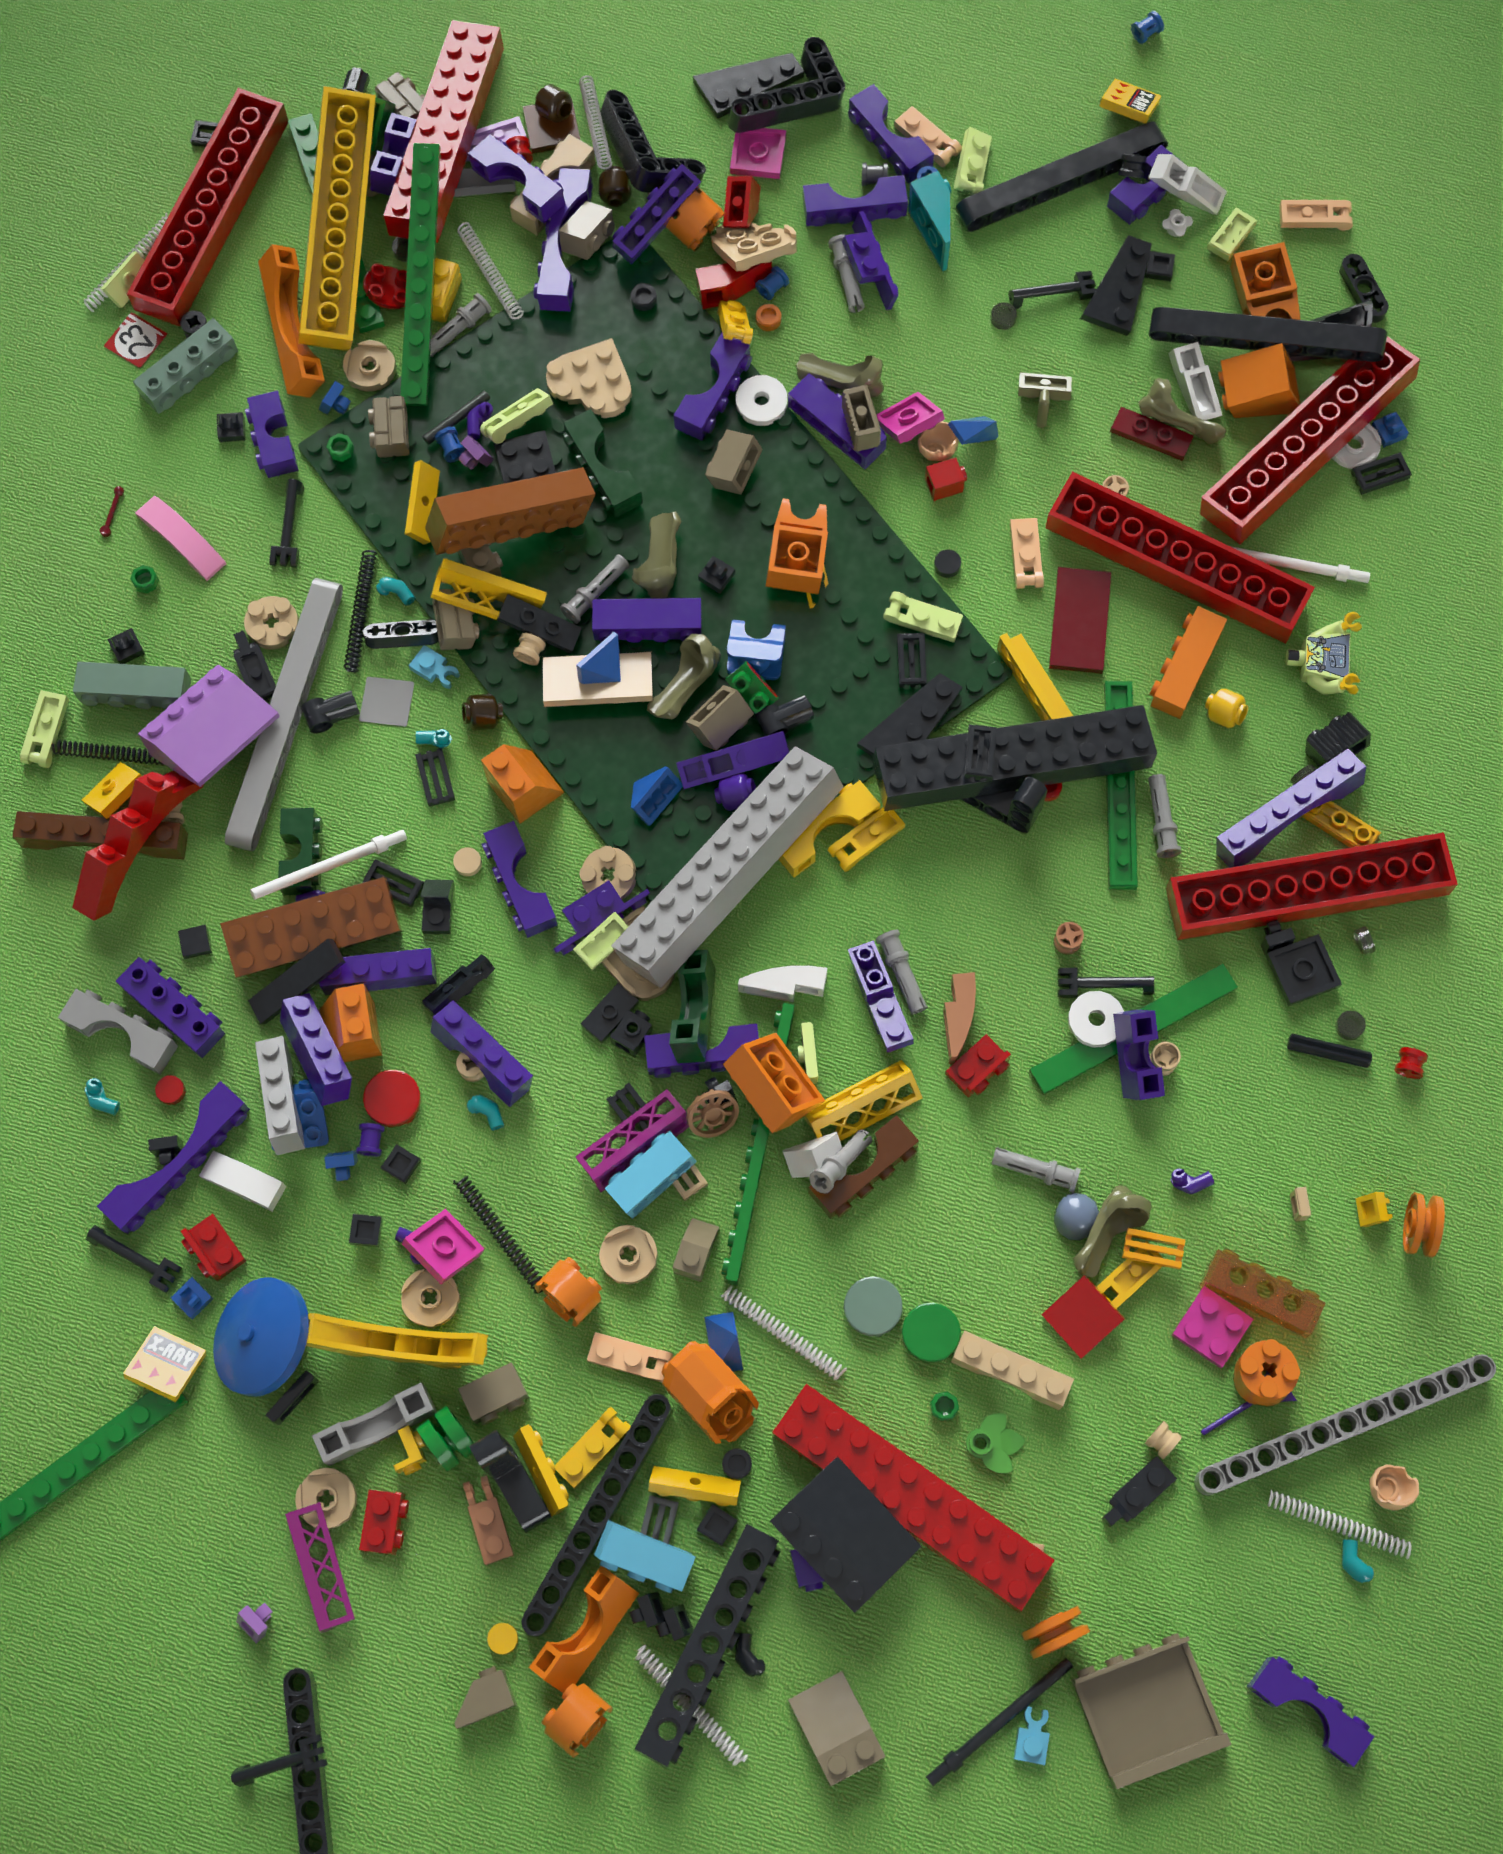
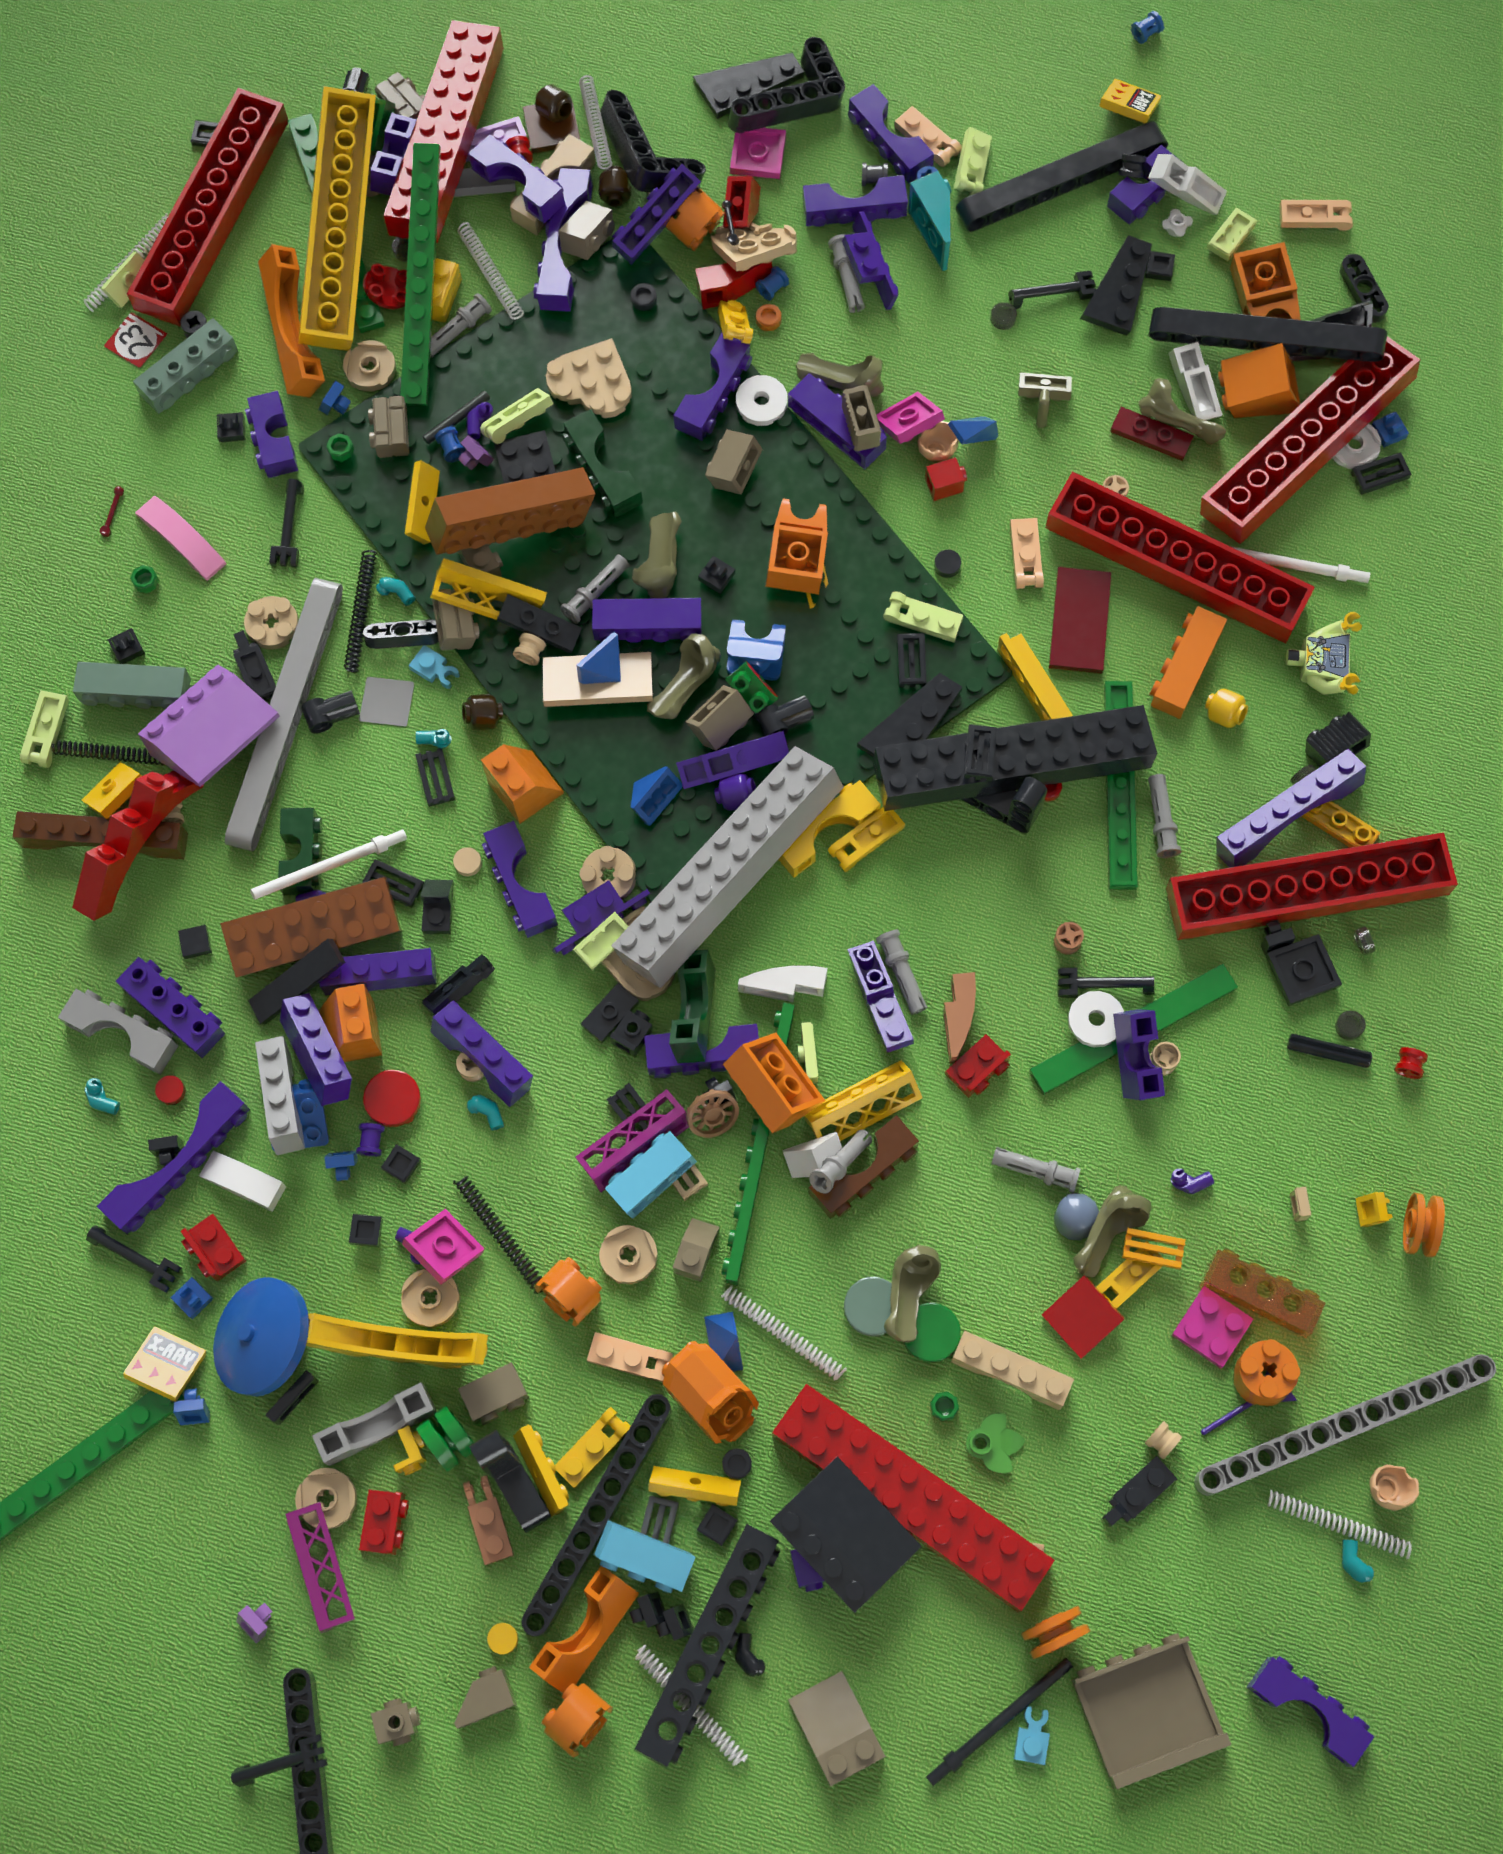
none -> blue tile [174,1389,210,1426]
none -> dark tan brick [370,1698,421,1747]
none -> black hinge [722,200,739,246]
none -> olive hair [884,1245,941,1343]

